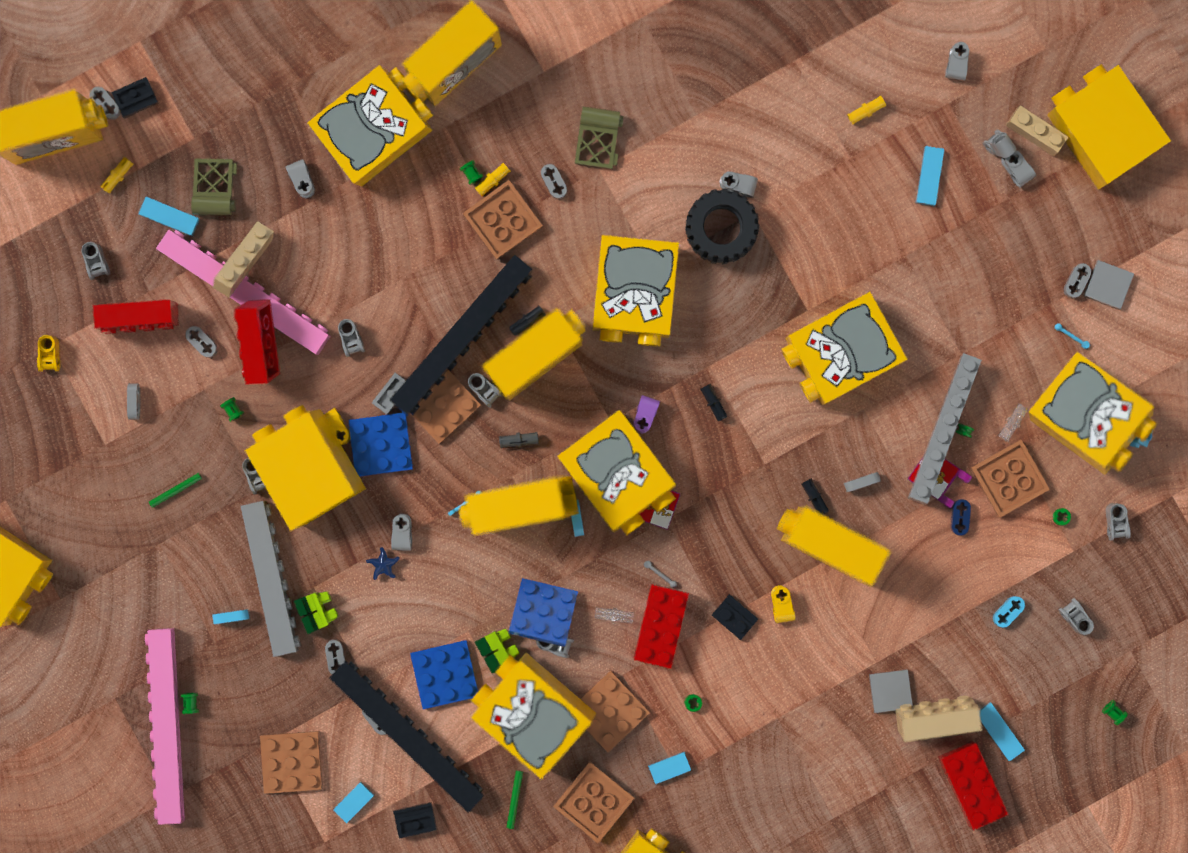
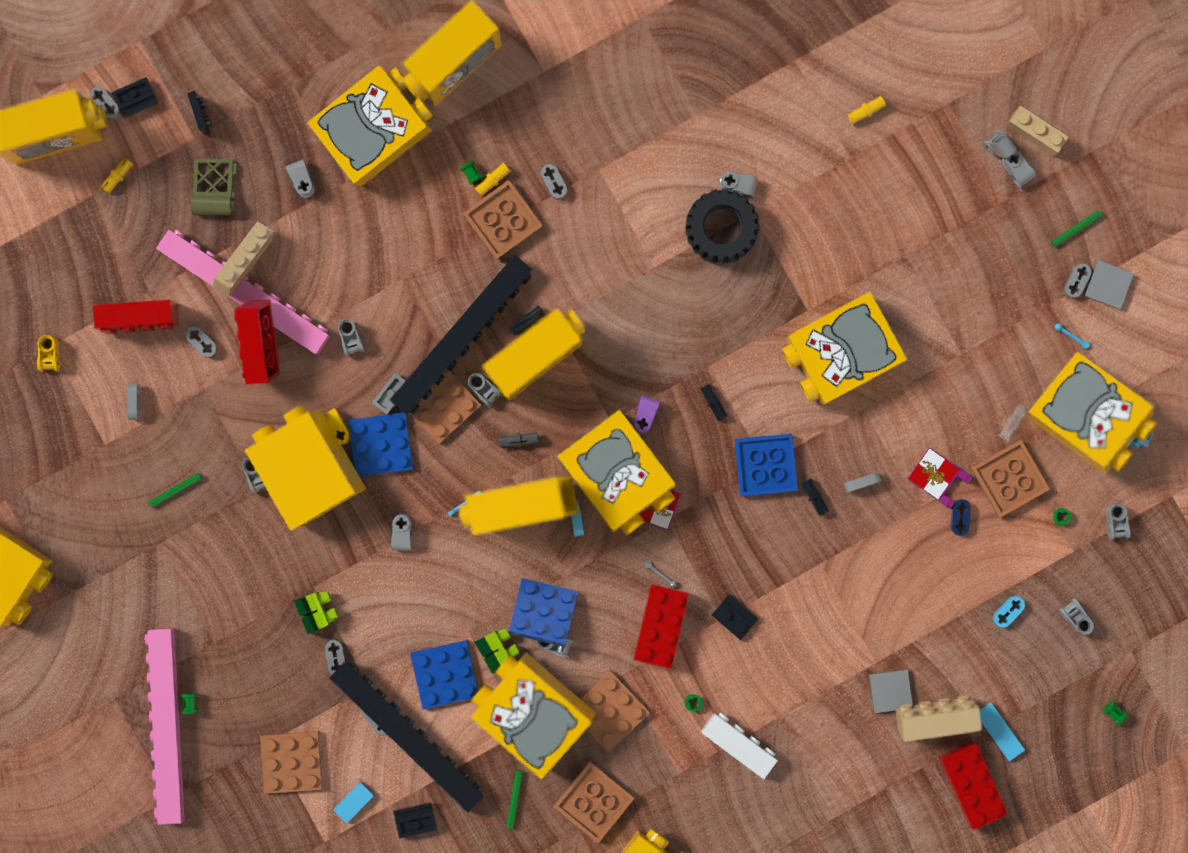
light grey piece [81,242,110,280] -> none
medium azure tile [139,197,200,236] -> none
medium azure beam [212,609,250,624] -> none
green bush [220,397,245,422] -> none
light grey brick [241,501,301,657] -> none
dark blue animal [366,547,400,580] -> none
olive piece [575,106,624,169] -> none
brick [593,235,679,347] -> none
clear pin [595,607,634,624] -> none
medium azure tile [648,752,691,784] -> none
yellow piece [771,585,795,624] -> none
yellow brick [776,507,890,586] -> none
light grey brick [908,353,981,505] -> none
medium azure tile [916,146,944,206] -> none
light grey piece [945,42,969,81] -> none
green bush [955,423,975,438] -> none
yellow brick [1047,64,1171,190] -> none
none -> black plate [187,91,212,134]
none -> white brick [701,713,777,779]
none -> blue plate [734,434,798,496]
none -> green bar [1051,210,1103,248]

